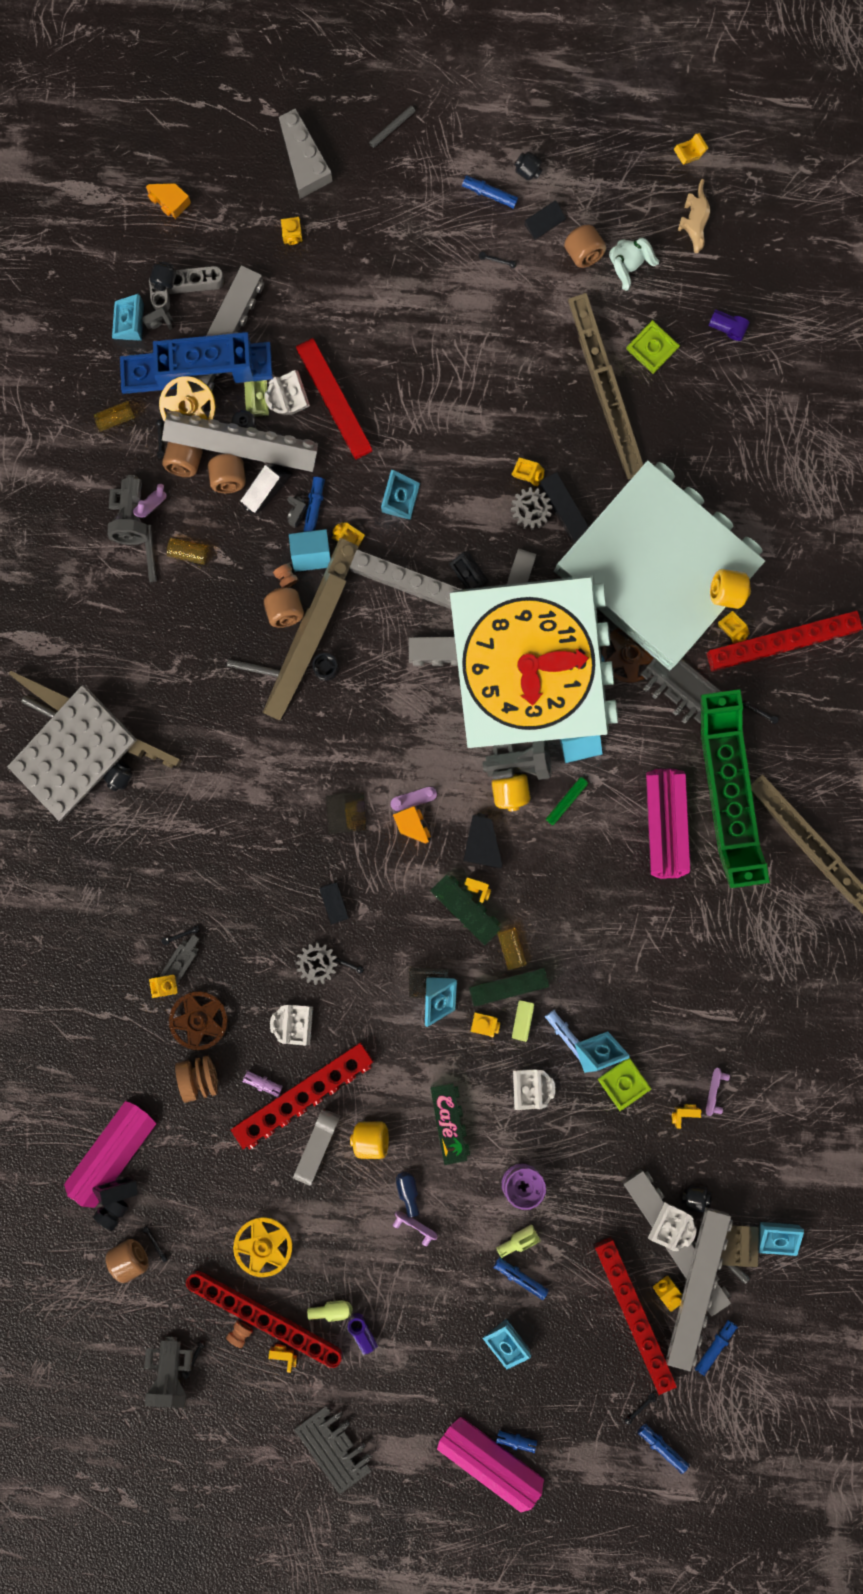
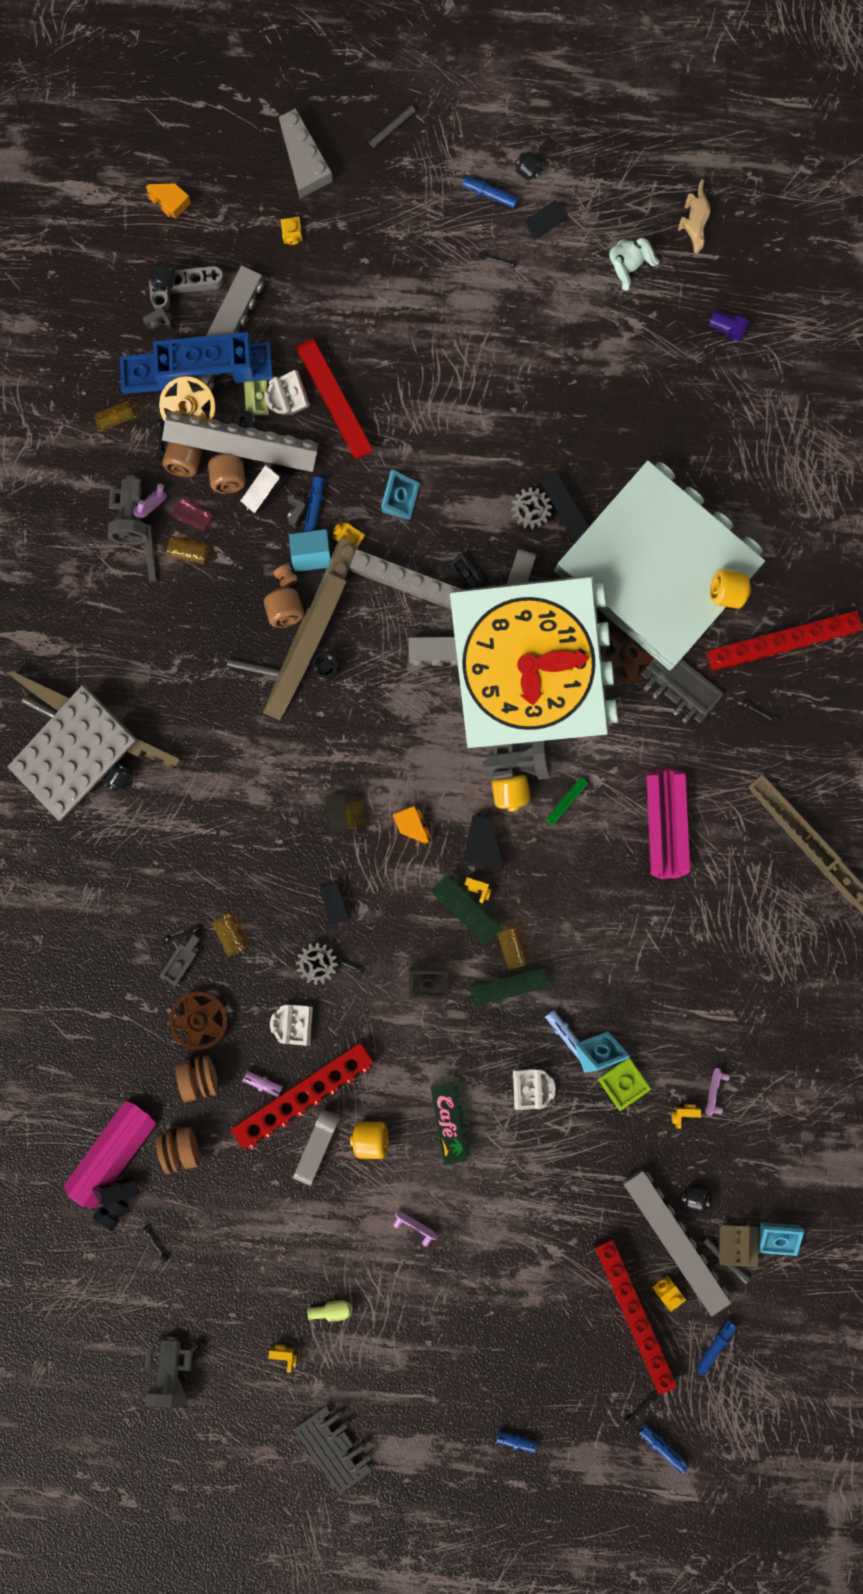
medium nougat head [106,1239,149,1283] -> none
medium azure slope [112,294,144,341] -> none
yellow bracket [149,975,178,998] -> none
red beam [186,1271,342,1368] -> none
nougat wheel [226,1320,253,1348] -> none
yellow wheel [233,1217,292,1277] -> none
dark purple piece [348,1313,378,1355] -> none
lavender piece [391,787,437,811] -> none
dark blue arm [396,1172,420,1217] -> none
medium azure slope [425,977,457,1027] -> none
dark pink piece [437,1417,544,1512] -> none
yellow bracket [471,1013,500,1037] -> none
medium azure slope [483,1319,531,1370] -> none
blue pin [493,1257,549,1300] -> none
yellowish green arm [496,1224,541,1258] -> none
medium lavender wheel [502,1164,546,1210] -> none
yellow bracket [512,458,545,487] -> none
yellowish green slope [512,1000,534,1042] -> none
medium azure slope [559,735,603,763] -> none
medium nougat head [564,224,606,268] -> none
dark tan slope [568,293,643,480] -> none
lime plate [626,320,680,374] -> none
white slope [648,1203,697,1251] -> none
light grey brick [666,1207,733,1372] -> none
yellow bracket [674,133,708,165] -> none
green slope [701,689,770,888] -> none
yellow bracket [718,611,750,644] -> none
none -> medium nougat wheel [156,1126,200,1174]
none -> clear pink tile [170,498,213,532]
none -> clear yellow brick [211,914,246,957]

